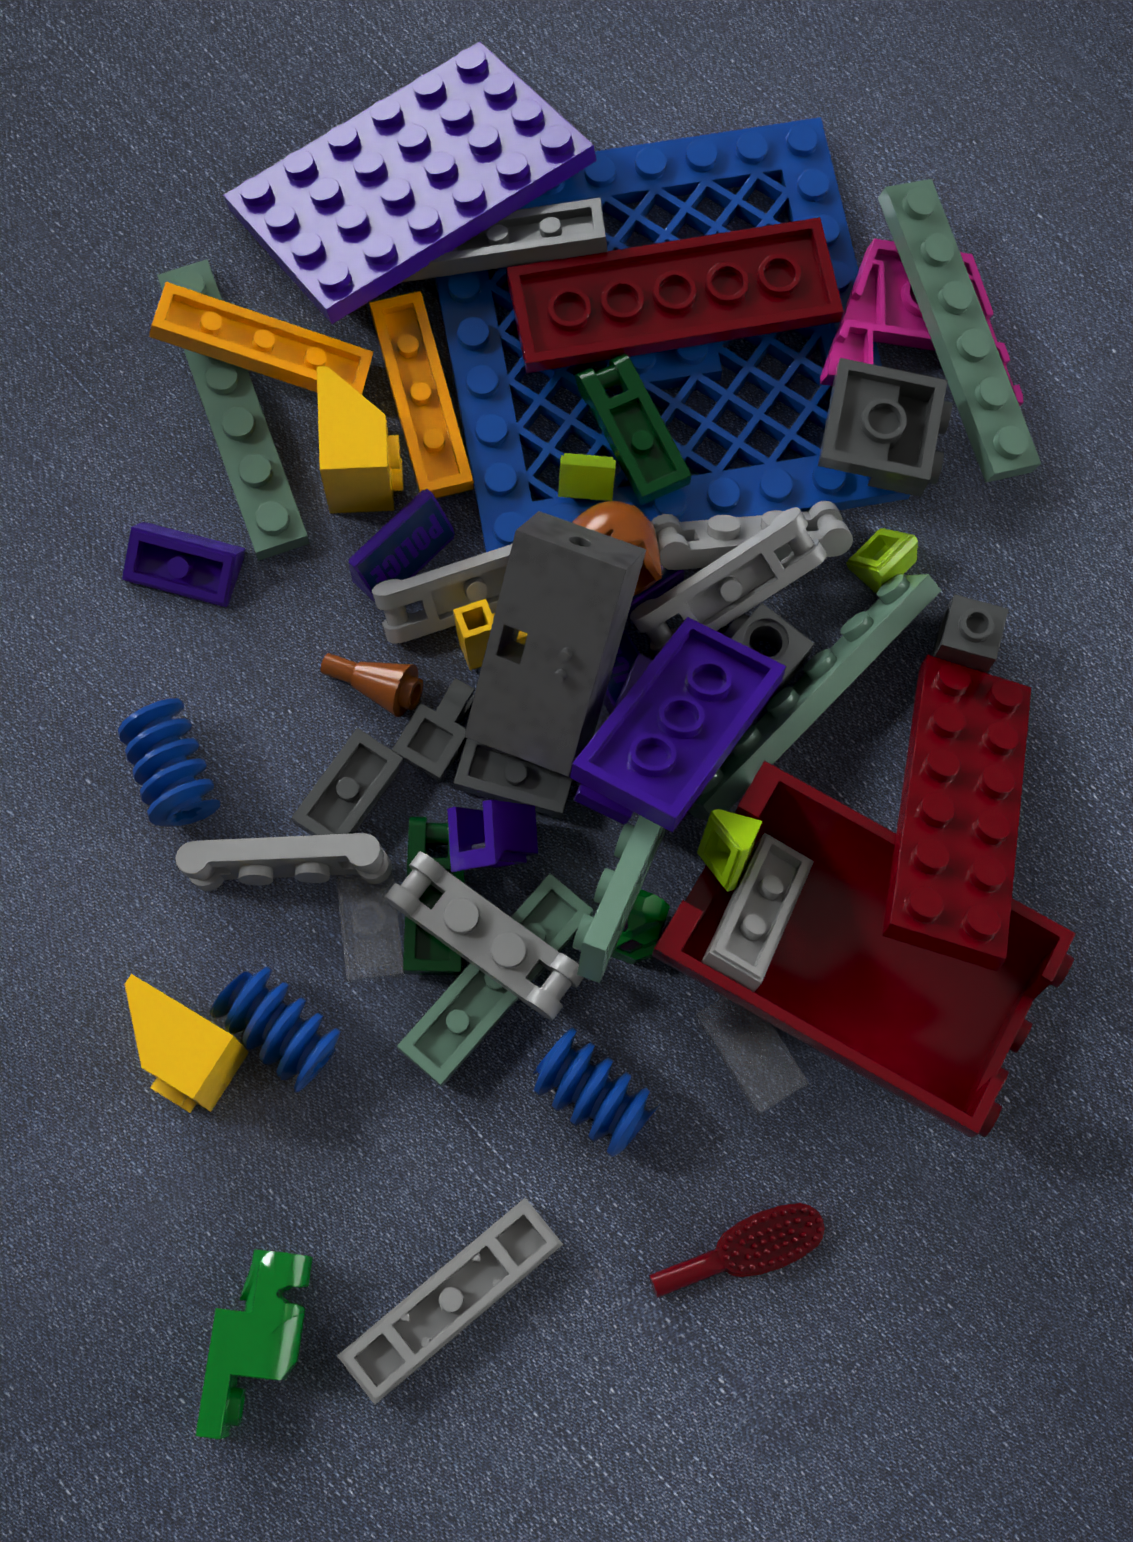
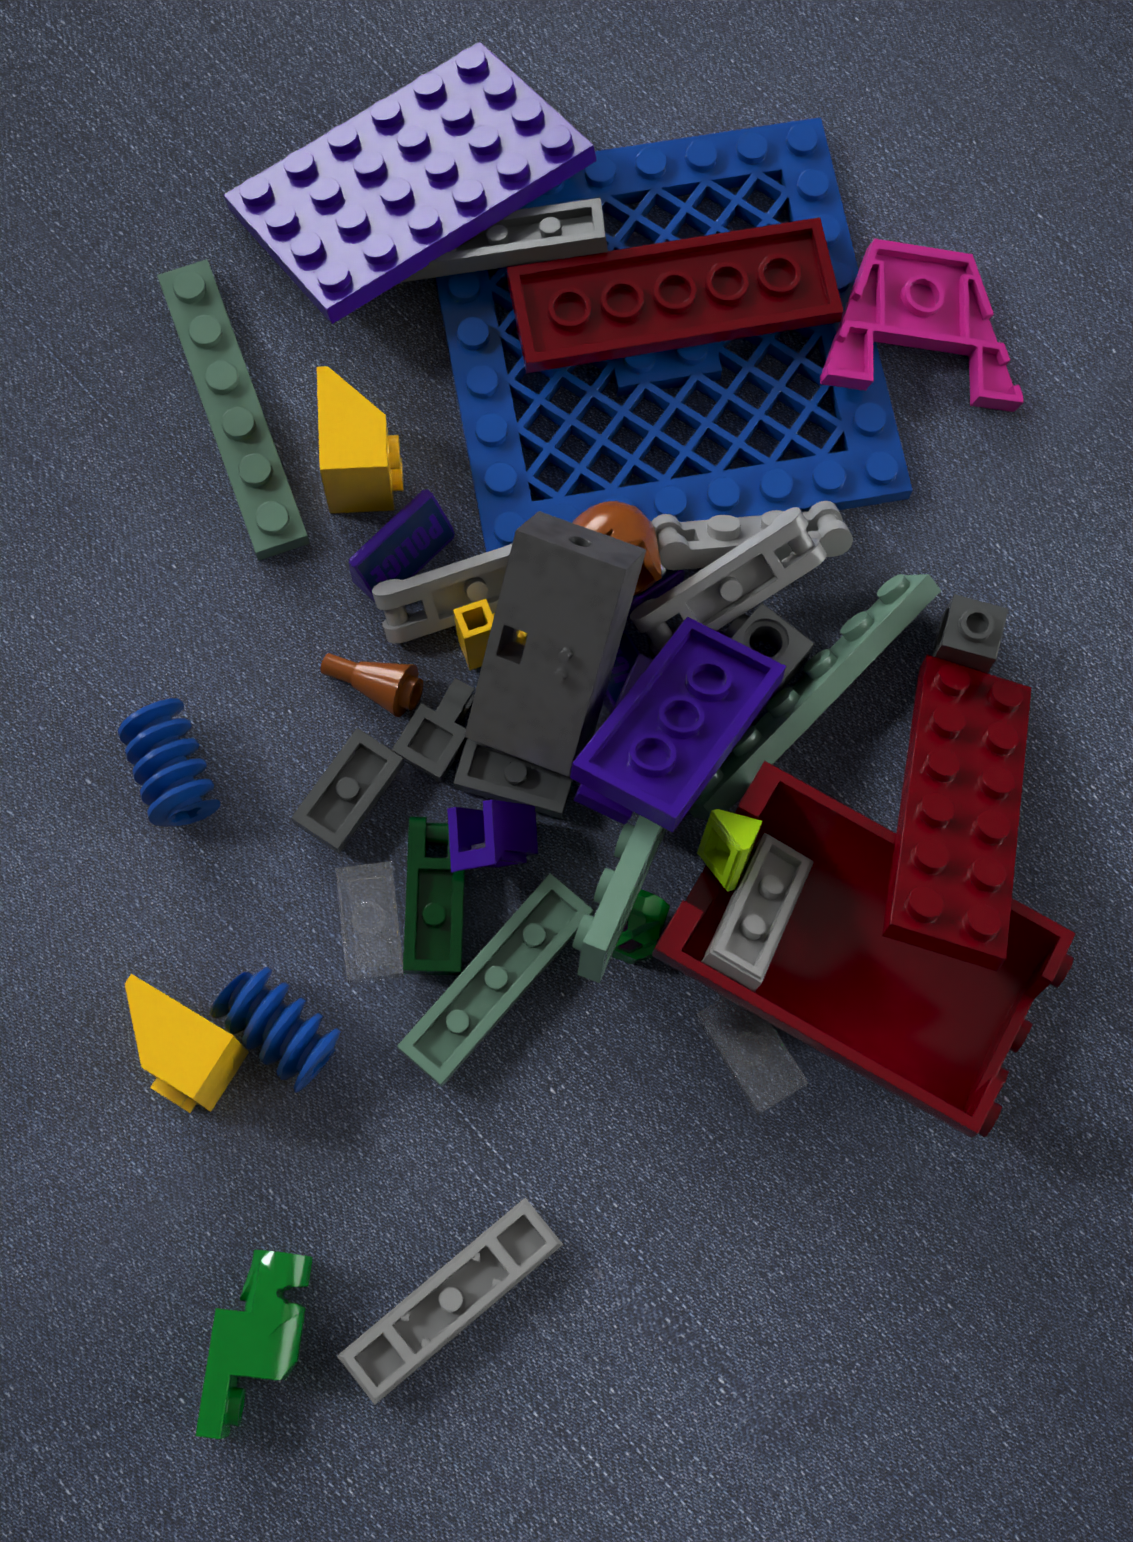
dark purple slope [122,522,246,607] -> none
light orange plate [149,282,373,394] -> none
light grey plate [175,833,392,891] -> none
light orange plate [369,291,474,498] -> none
light grey plate [384,851,584,1021] -> none
blue piece [533,1027,662,1157] -> none
lime slope [558,453,616,501] -> none
dark green plate [575,354,692,505] -> none
dark red piece [649,1203,825,1298] -> none
dark grey plate [818,358,952,497] -> none
lime slope [846,528,918,594] -> none
sand green plate [878,179,1041,483] -> none

